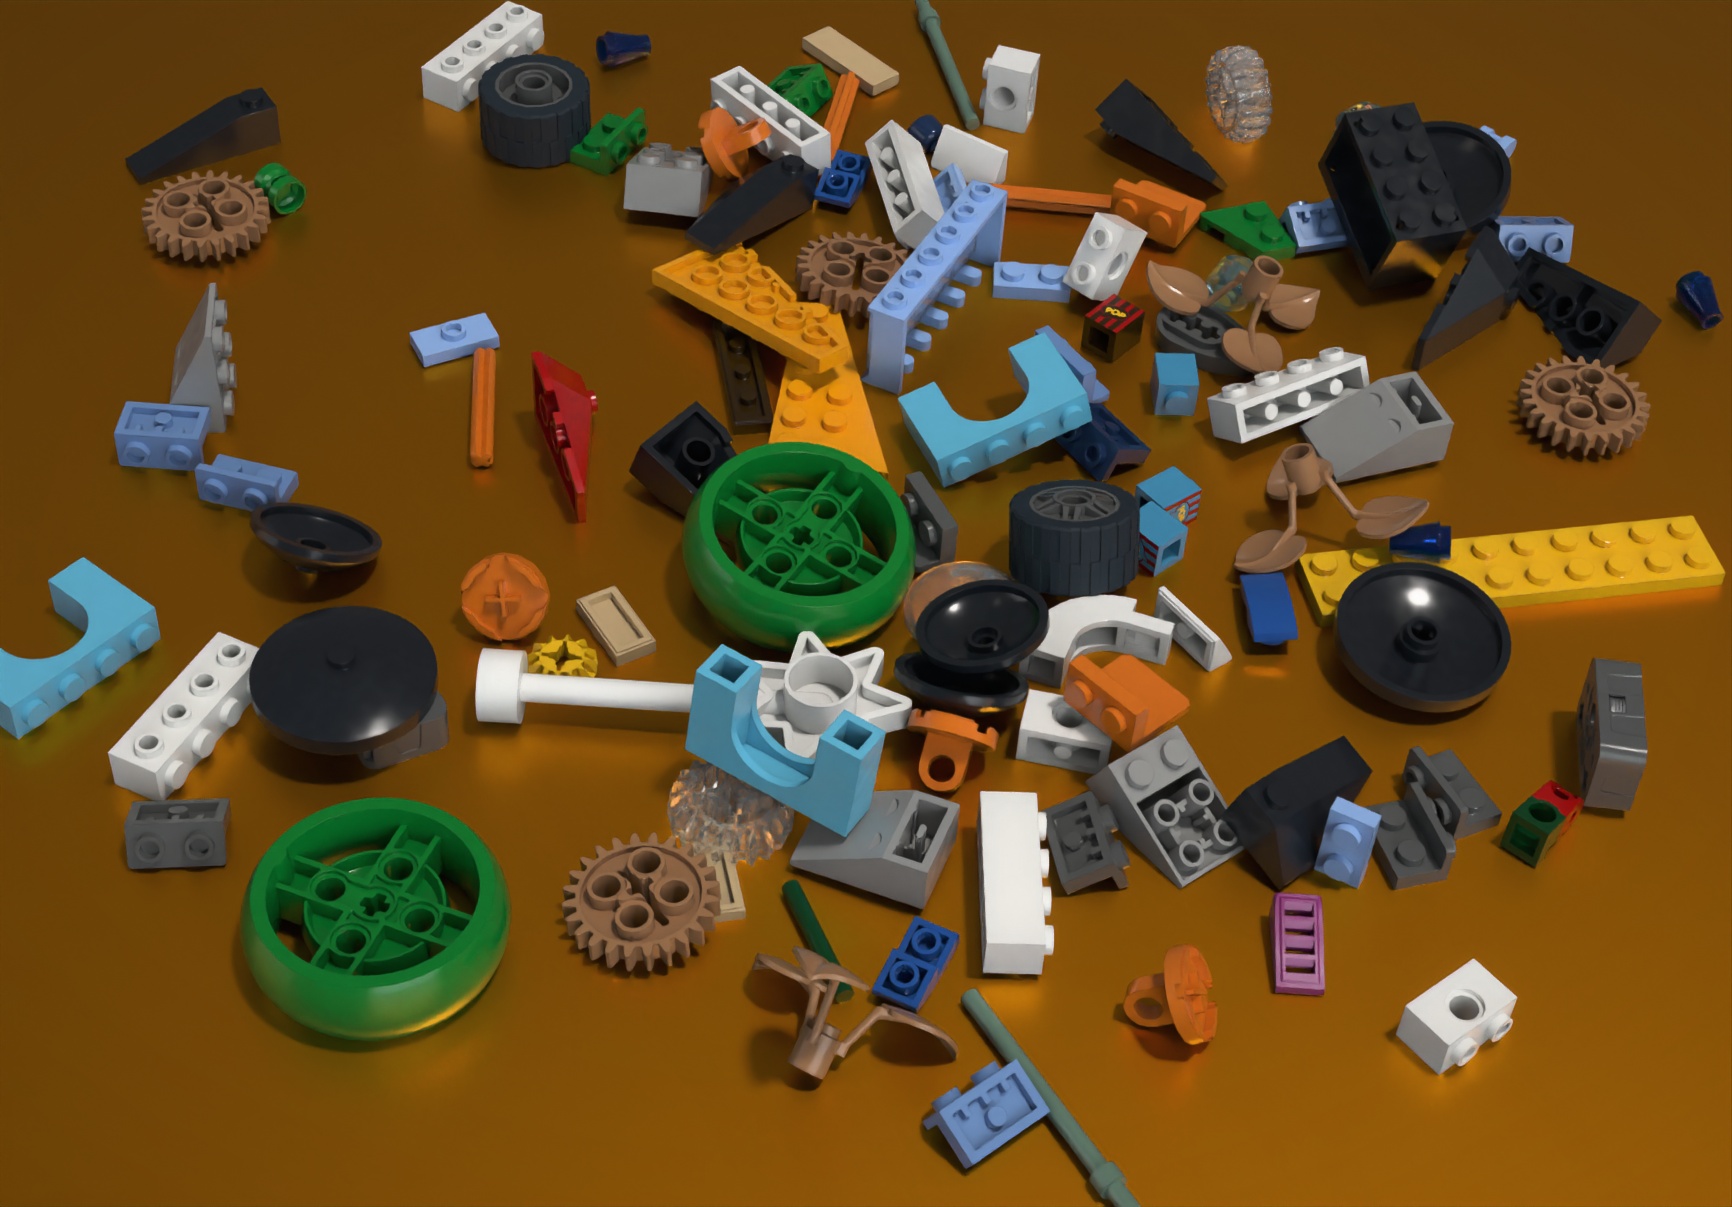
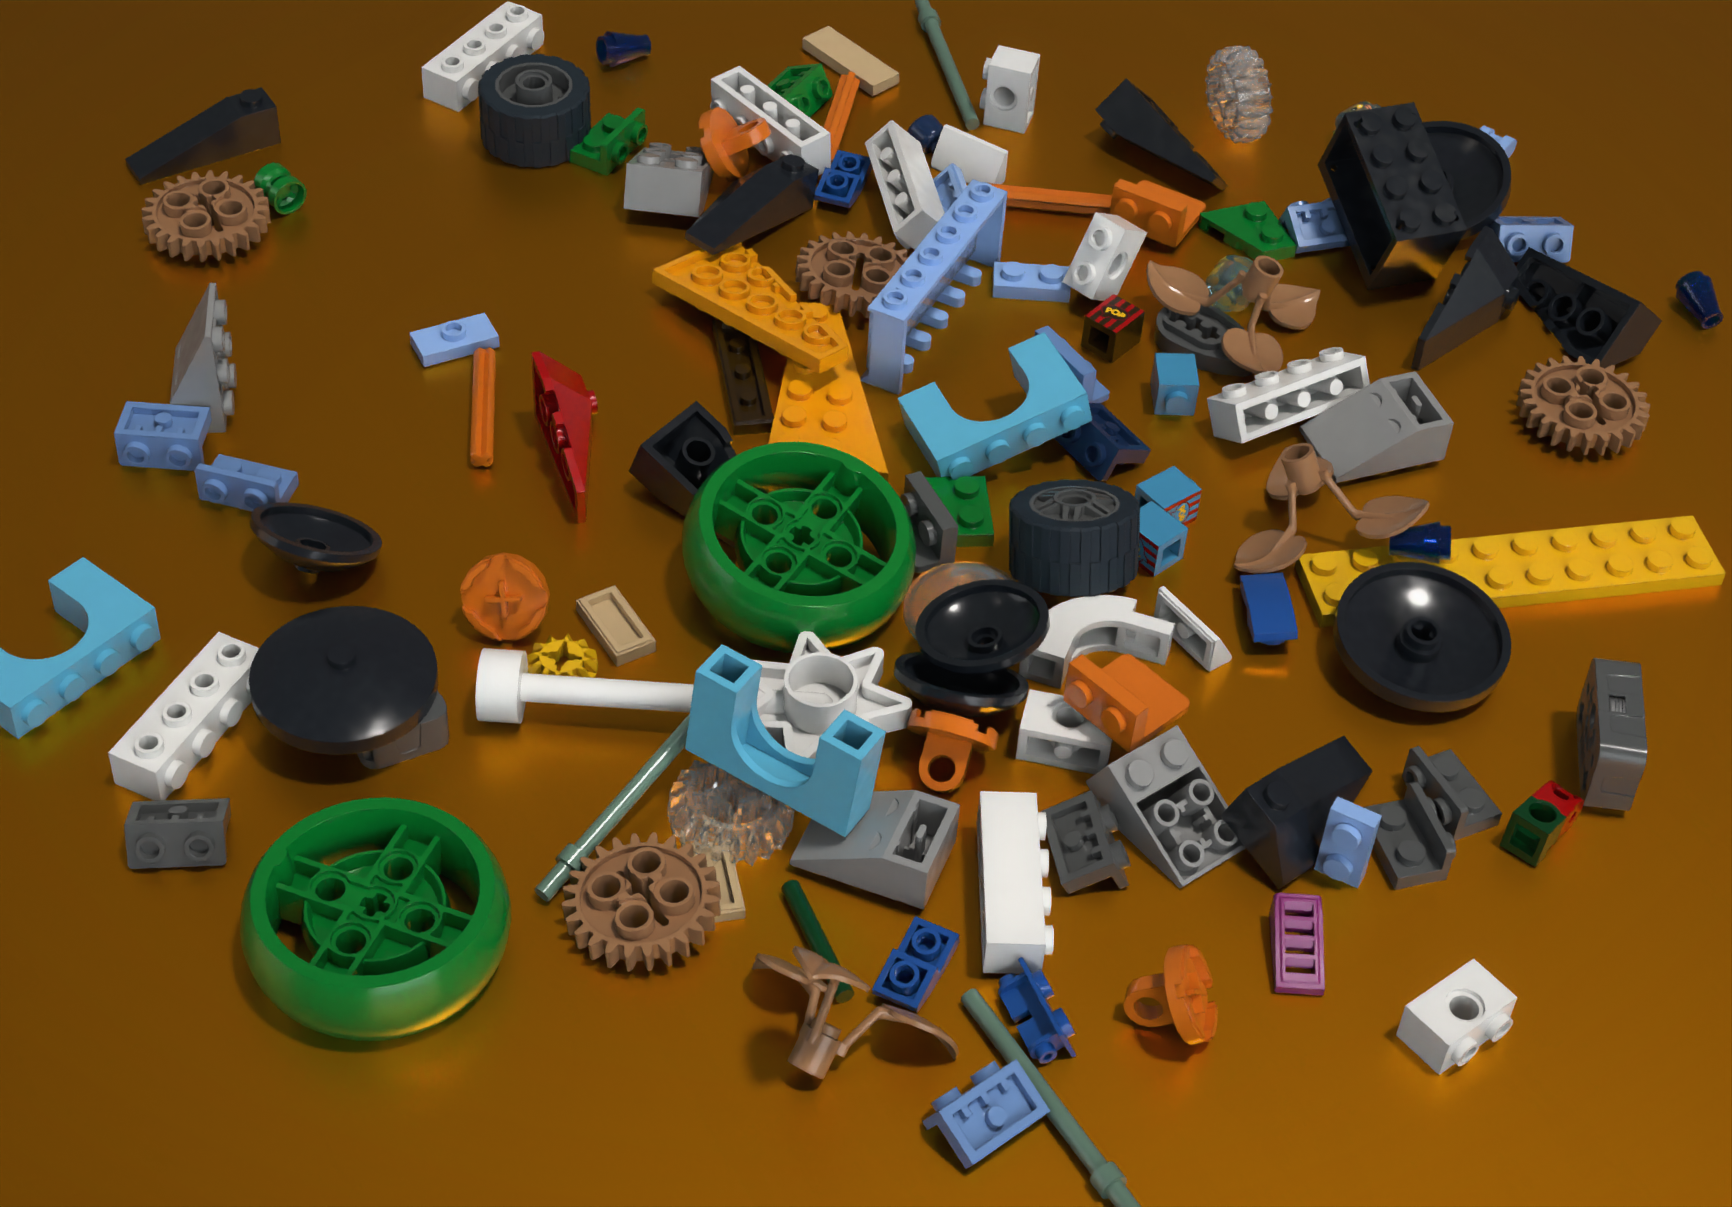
none -> sand green bar [534,714,690,902]
none -> green wing [925,476,994,547]
none -> blue hinge [998,957,1077,1064]

